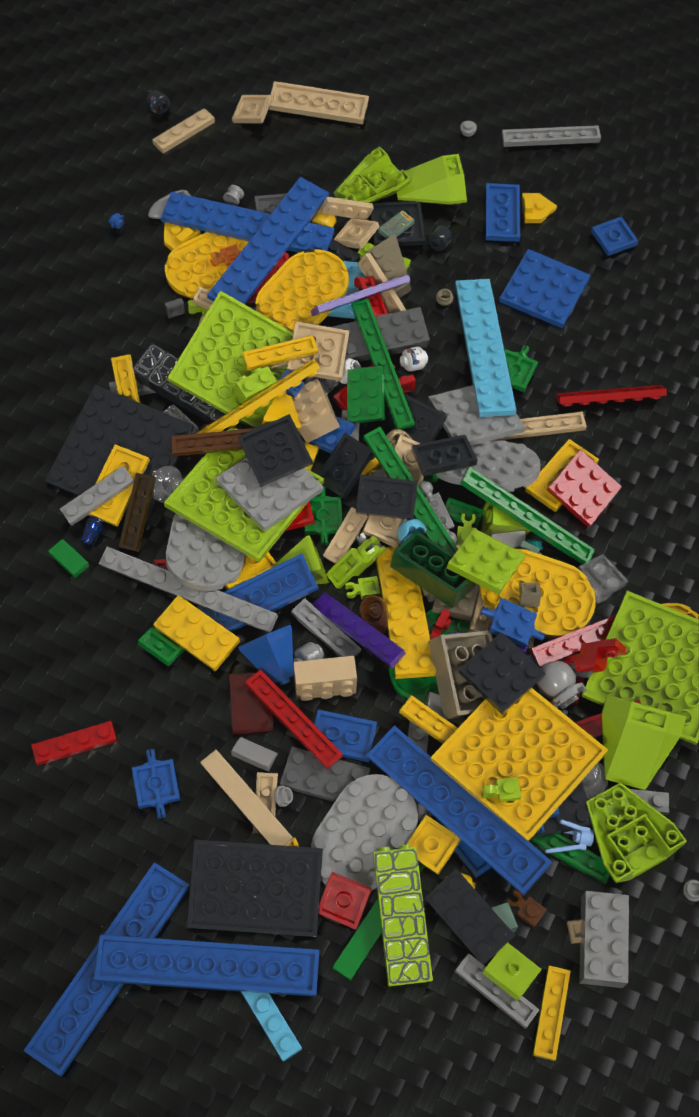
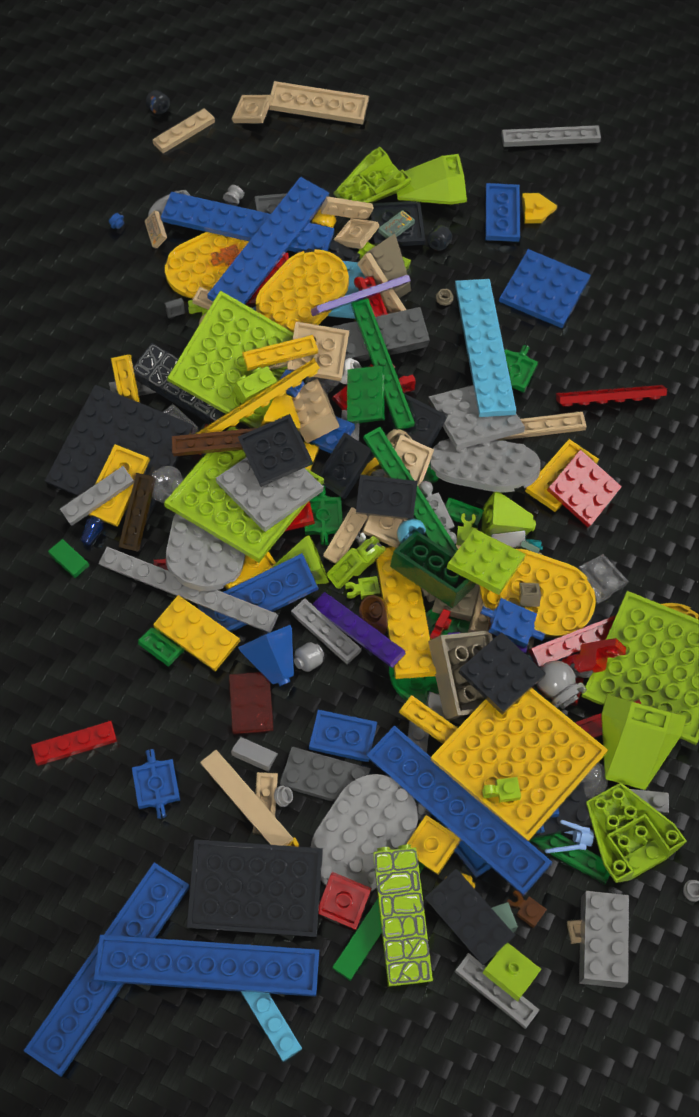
yellow plate [164,222,201,251] -> none
red plate [246,669,343,770] -> none
tan brick [294,656,357,701] -> none
white head [400,347,428,372] -> none
black plate [412,435,478,476] -> none
light grey plate [460,121,477,136] -> none
green plate [460,467,595,566] -> none
yellow plate [533,966,571,1061] -> none
blue plate [591,217,638,256] -> none
none -> tan tile [145,210,167,248]

